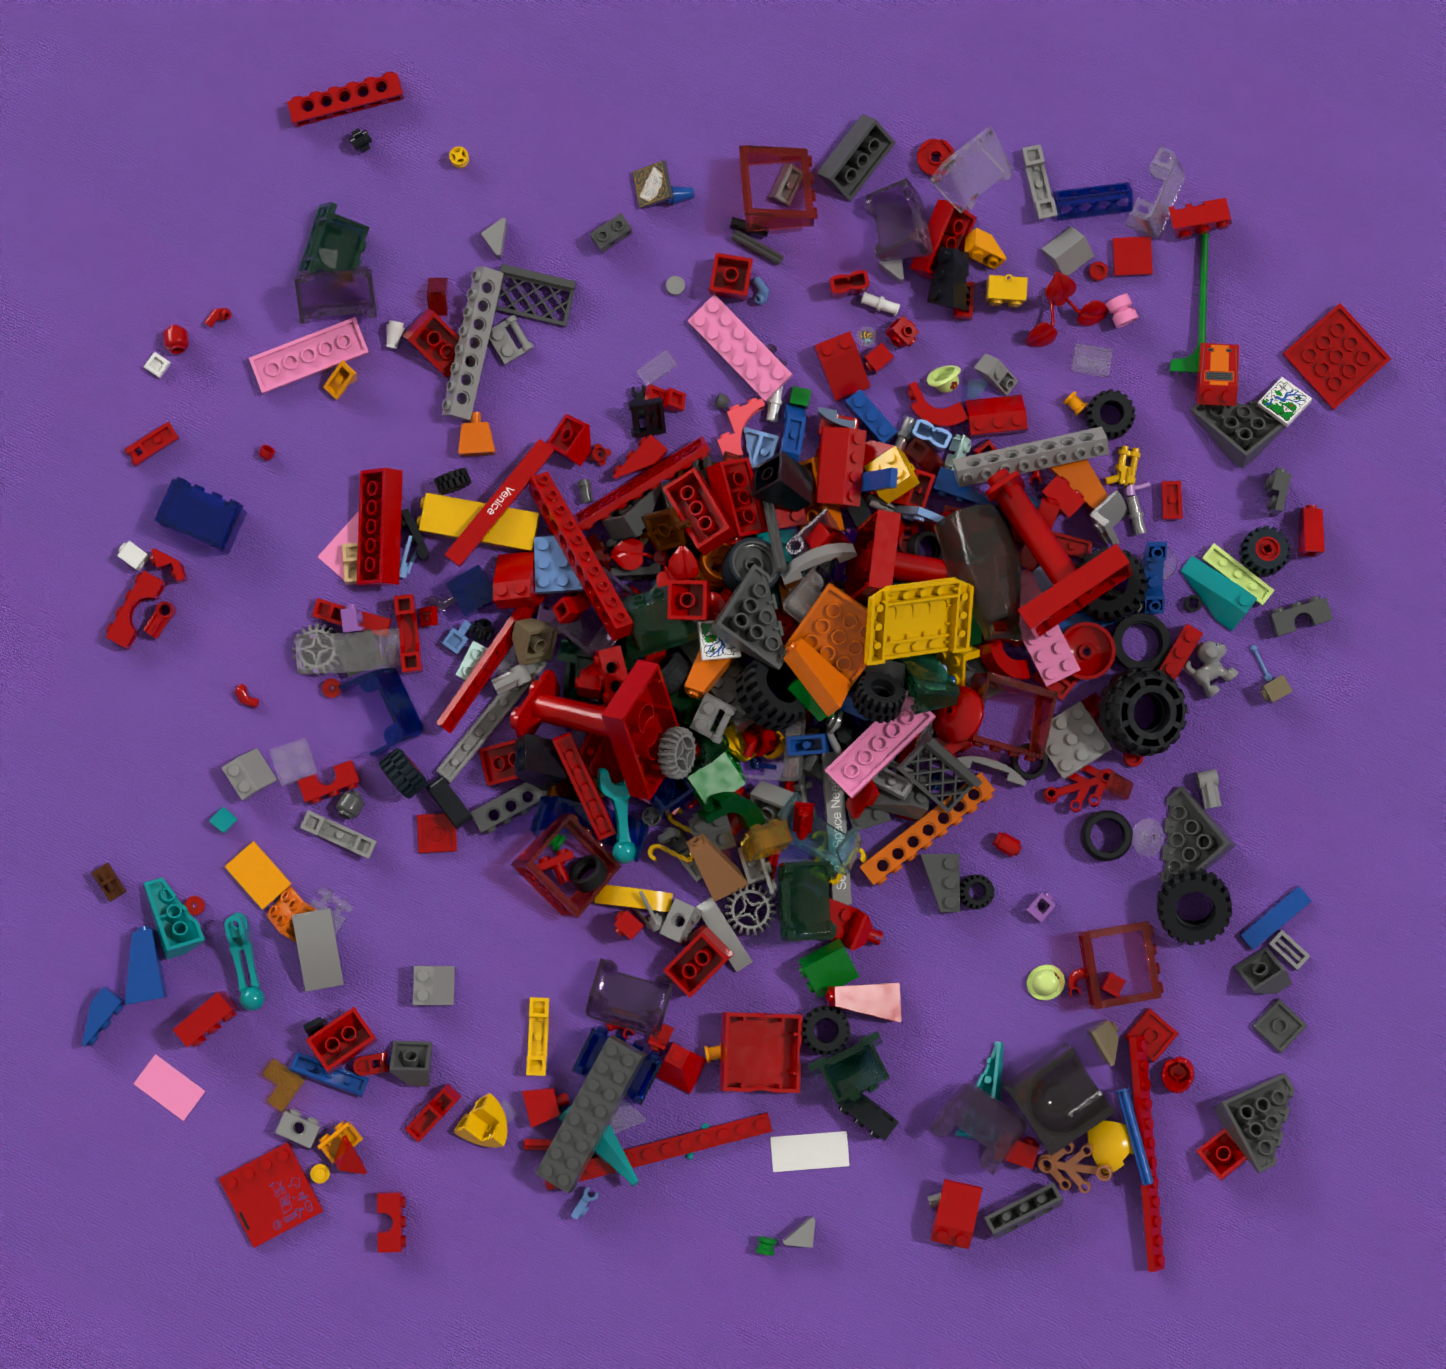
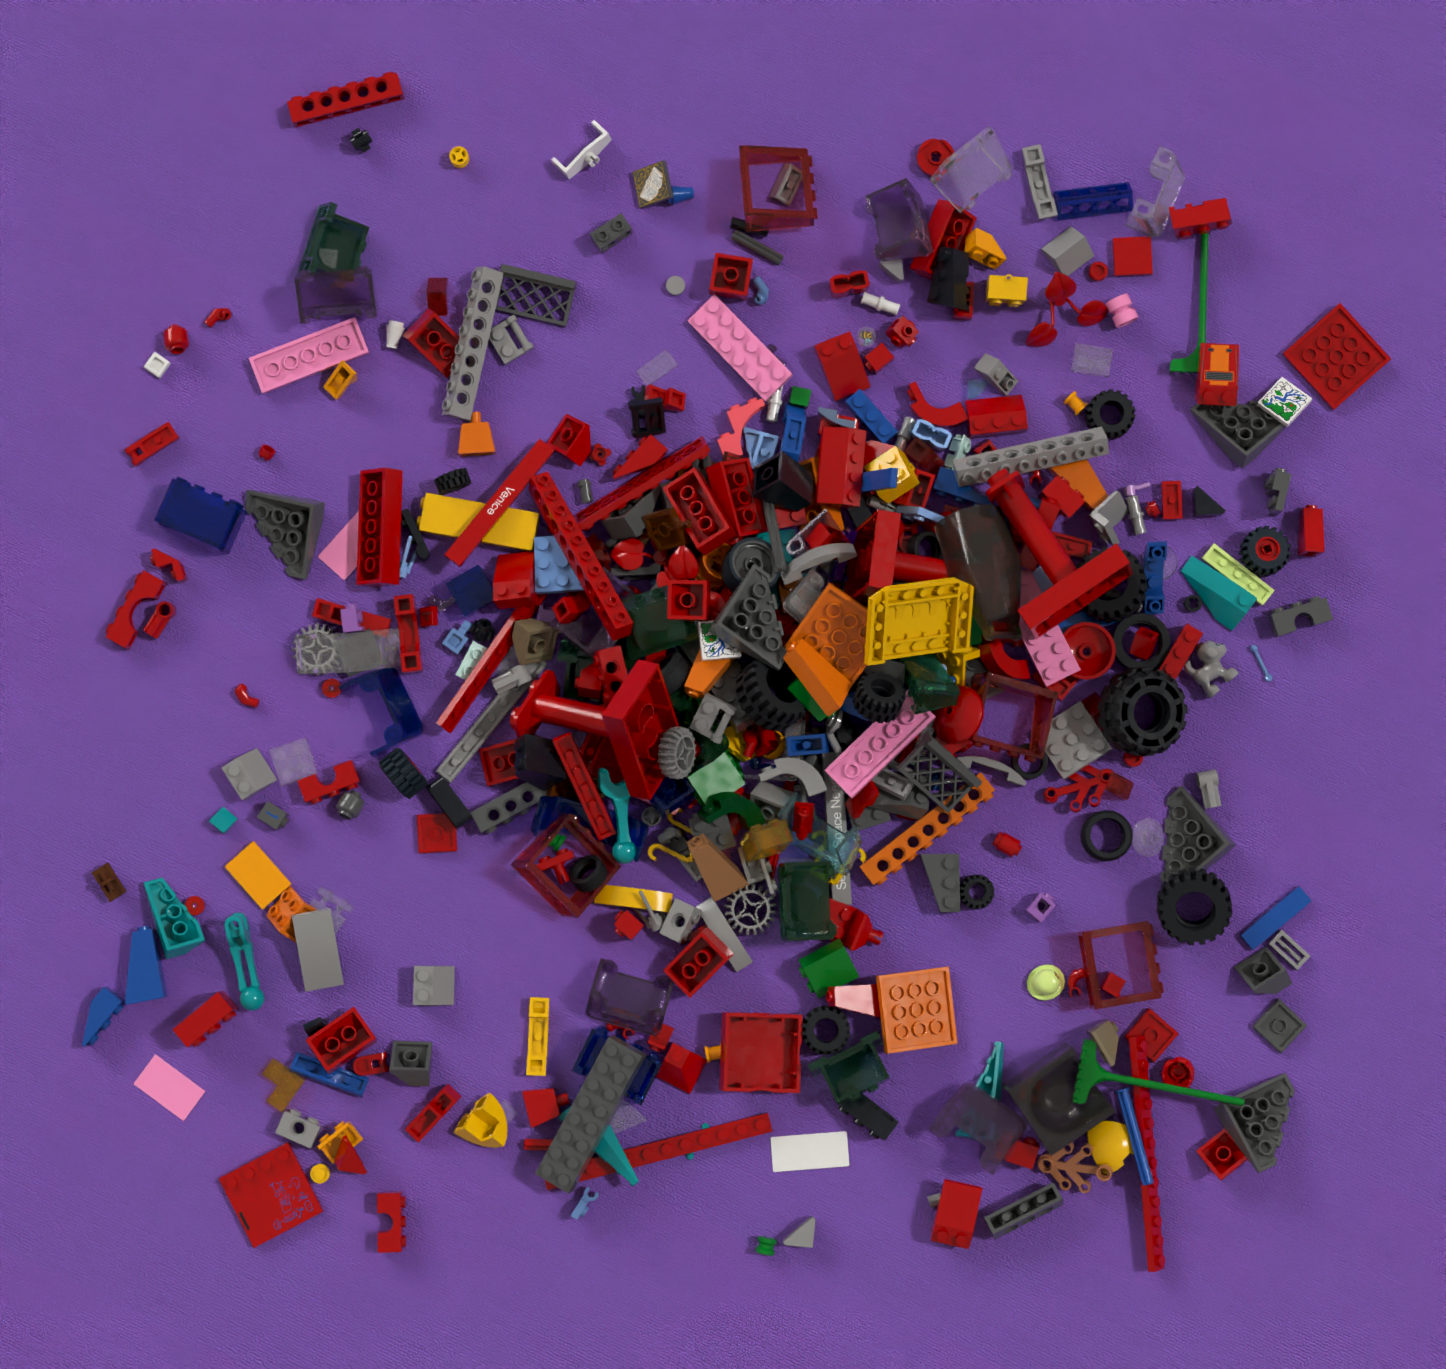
white brick [117,541,150,571] -> none
light grey slope [300,810,377,859] -> none
tan slope [342,543,358,585] -> none
light grey slope [481,218,507,259] -> none
dark grey hinge [714,393,730,409] -> none
dark grey slope [817,114,896,201] -> none
yellowish green hat [927,365,961,393] -> none
yellow piece [1105,445,1141,486] -> none
dark tan brick [1260,675,1293,704] -> none
none -> dark grey slope [245,489,325,579]
none -> dark grey brick [257,801,289,830]
none -> white piece [551,120,612,179]
none -> light grey arch [759,757,827,797]
none -> orange plate [876,966,958,1054]
none -> green piece [1072,1039,1245,1106]
none -> red brick [1129,626,1159,660]
none -> red plate [1145,500,1161,518]
none -> black slope [1192,485,1226,517]

